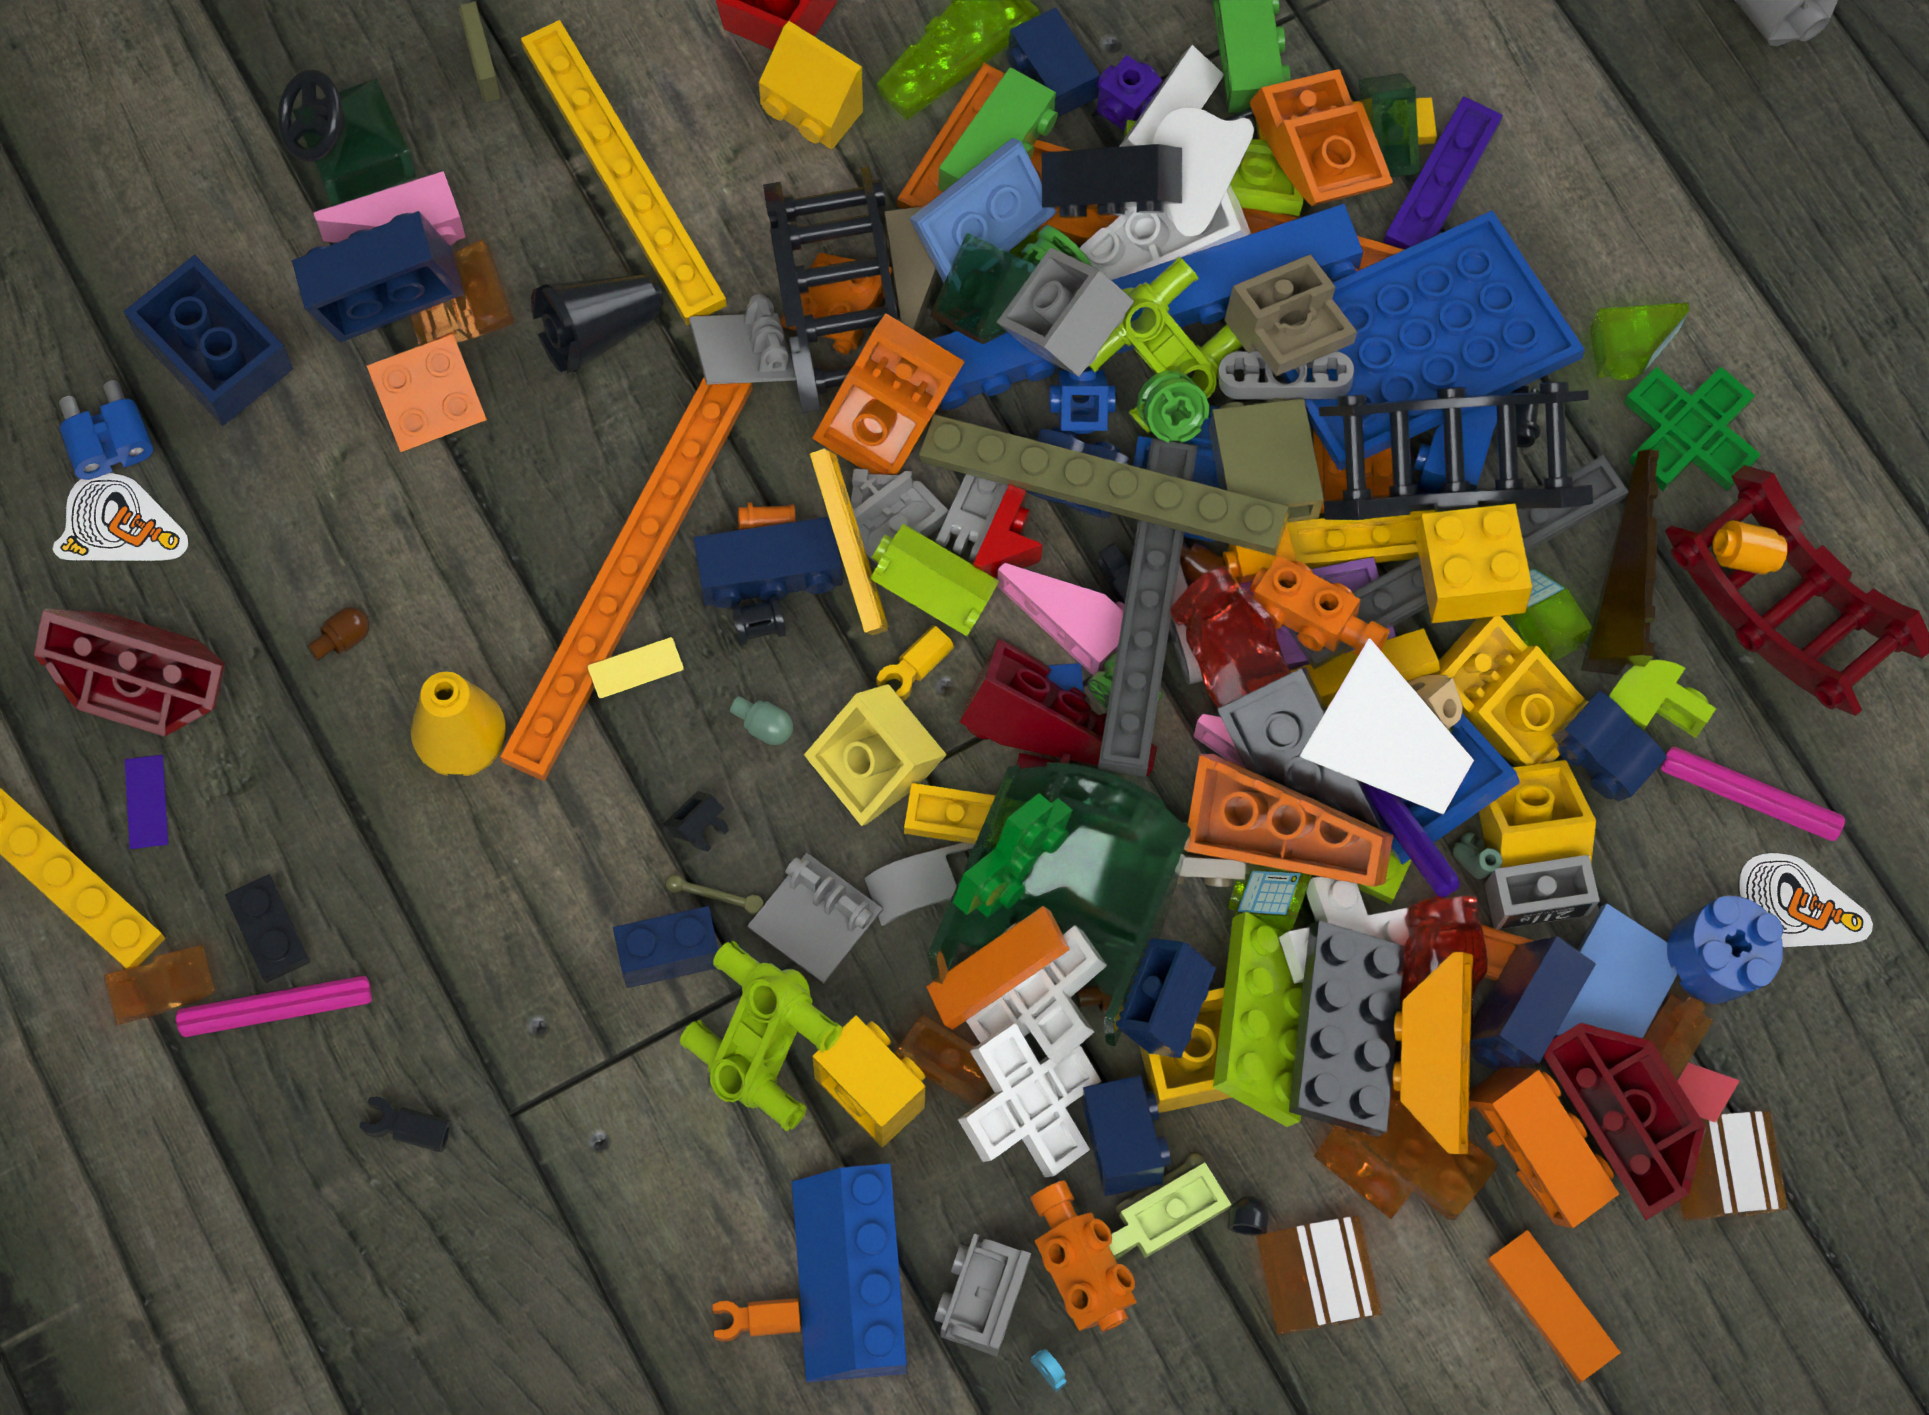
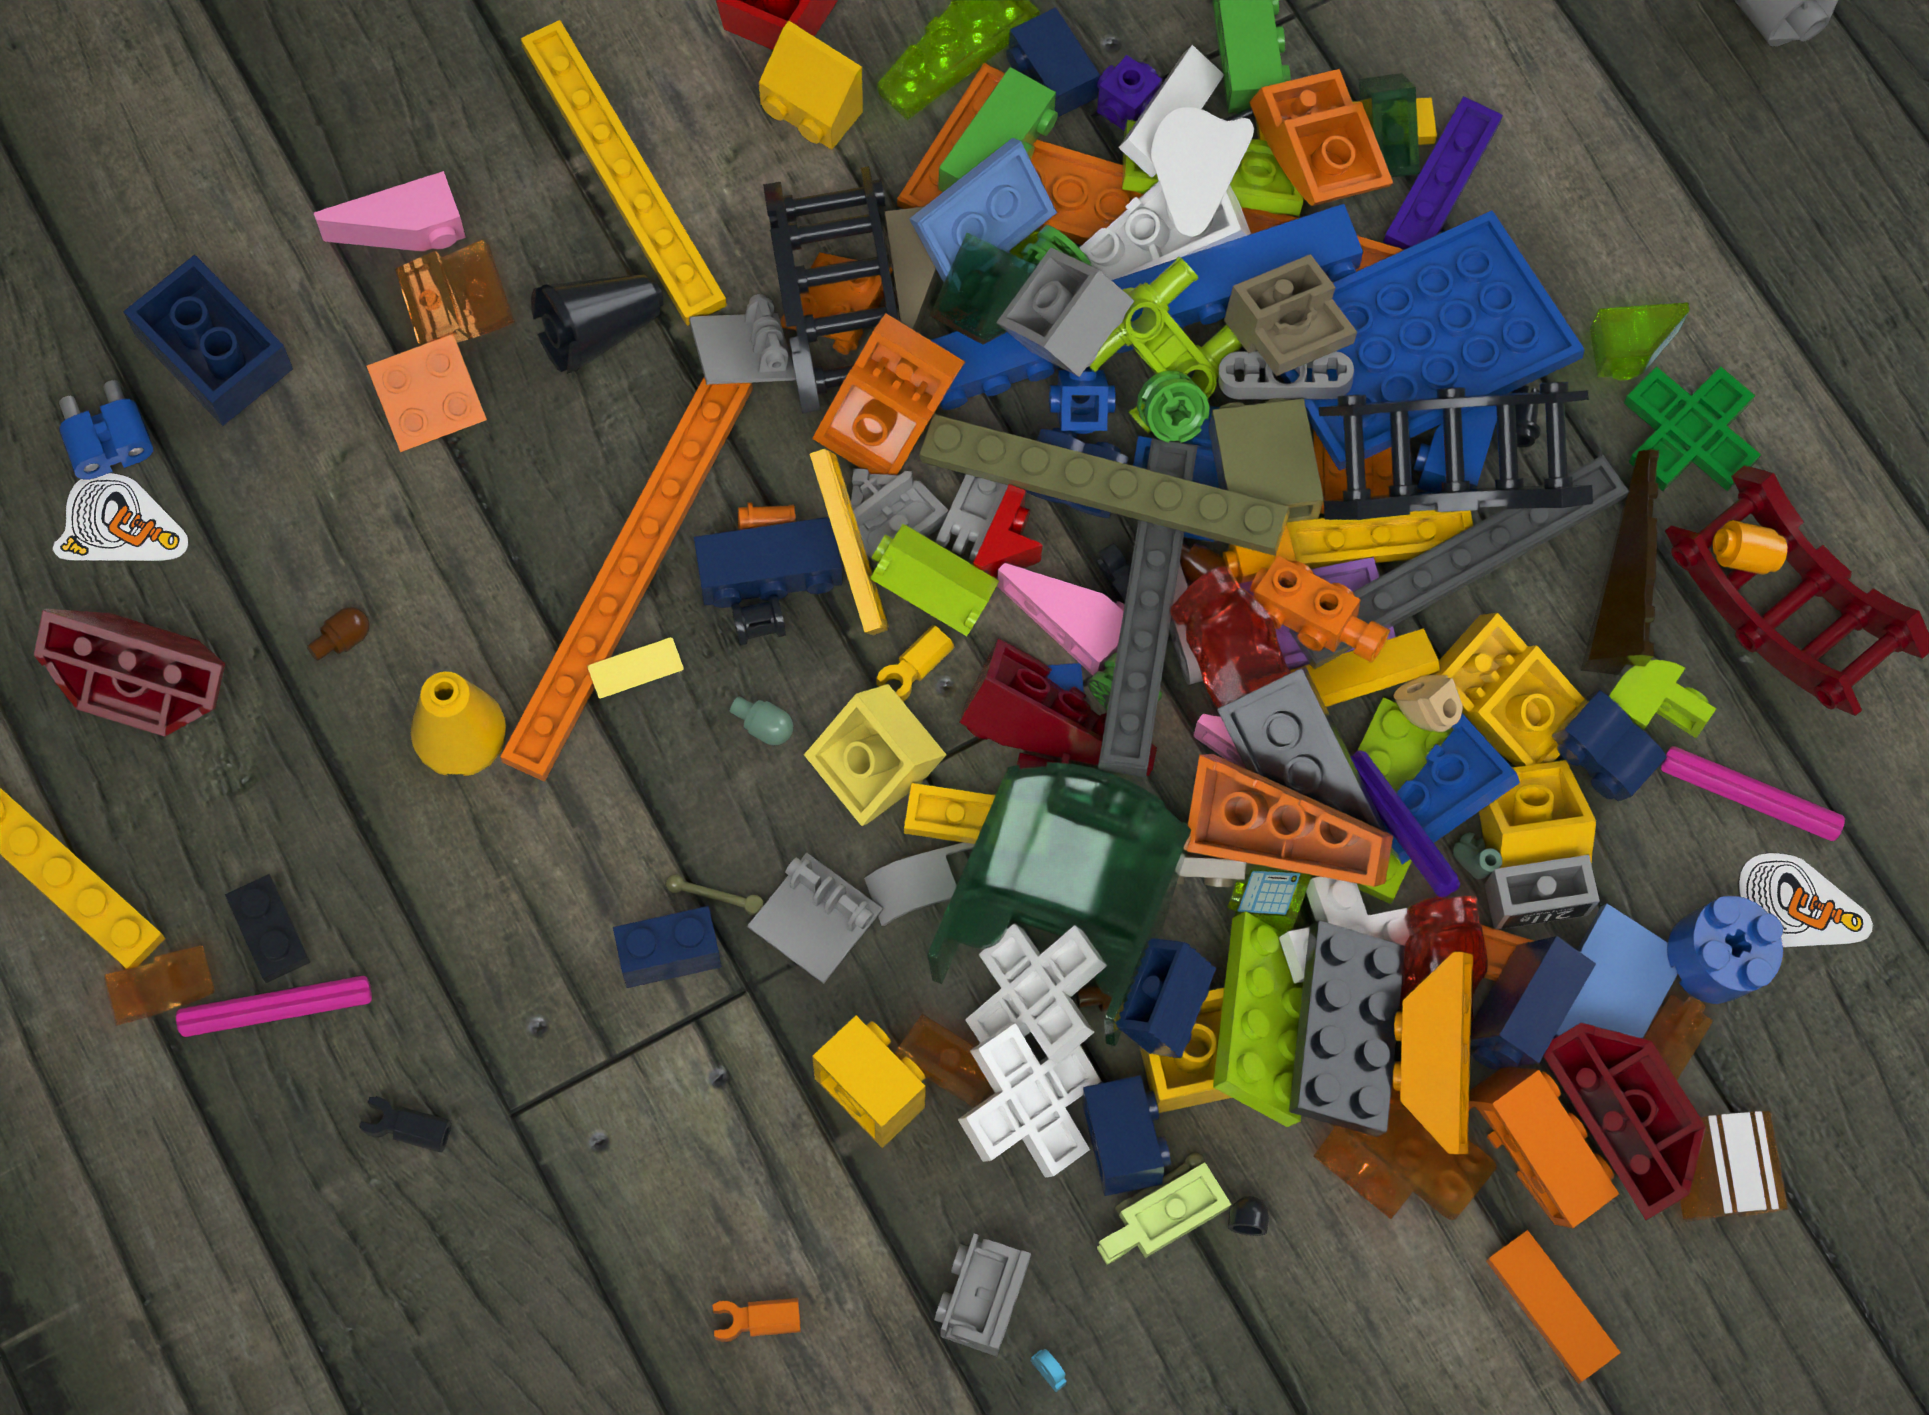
dark purple sticker [125,755,168,849] -> none
clear green piece [278,70,416,207] -> none
dark blue brick [292,211,465,343] -> none
olive tile [459,1,501,102] -> none
black tile [664,791,729,852] -> none
lime piece [680,941,842,1131] -> none
blue slope [792,1163,907,1383] -> none
orange tile [926,906,1070,1030] -> none
green plate [953,793,1073,918] -> none
orange brick [1030,1180,1137,1332] -> none
black brick [1042,144,1182,218] -> none
slope [1257,1216,1383,1336] -> none
white sticker [1299,638,1474,814] -> none
yellow brick [1416,504,1532,623] -> none
clear neon green slope [1509,568,1592,662] -> none
coral sticker [1677,1062,1740,1123] -> none

